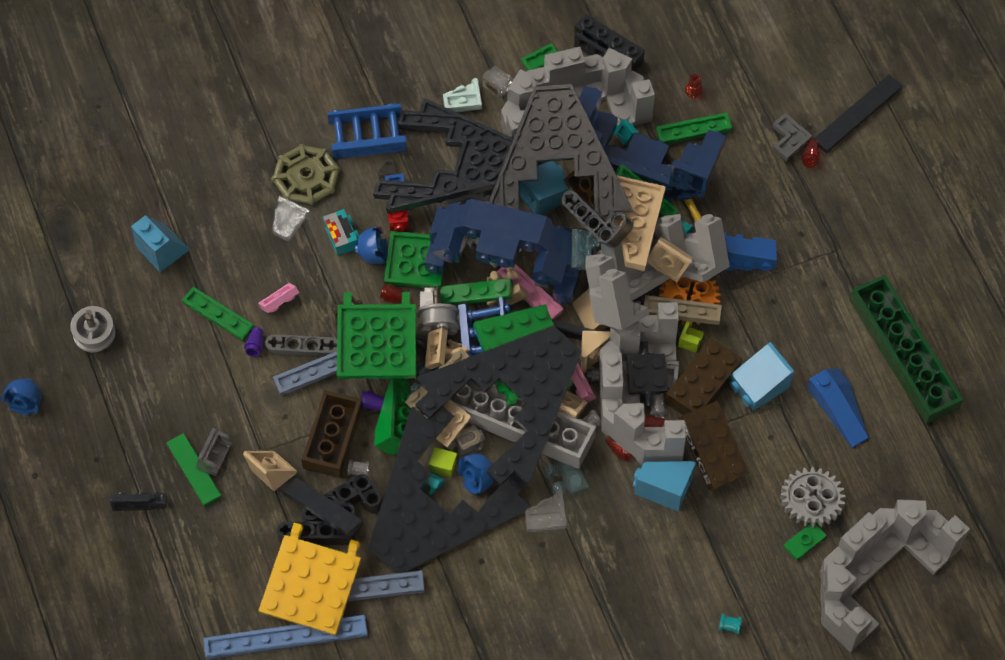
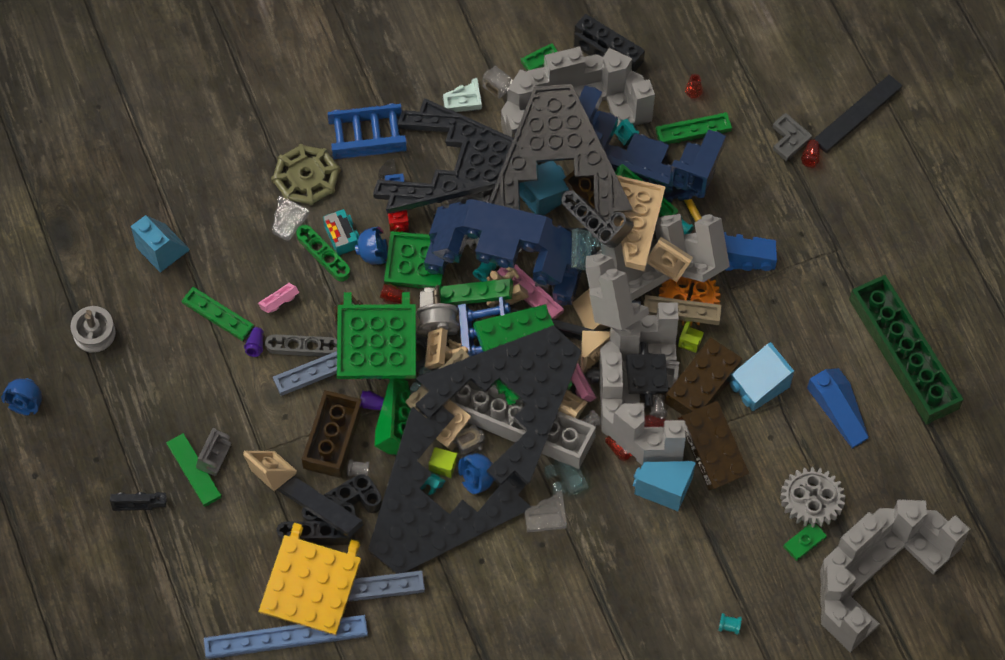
none -> green beam [296,225,350,282]
none -> teal bush [473,262,497,282]

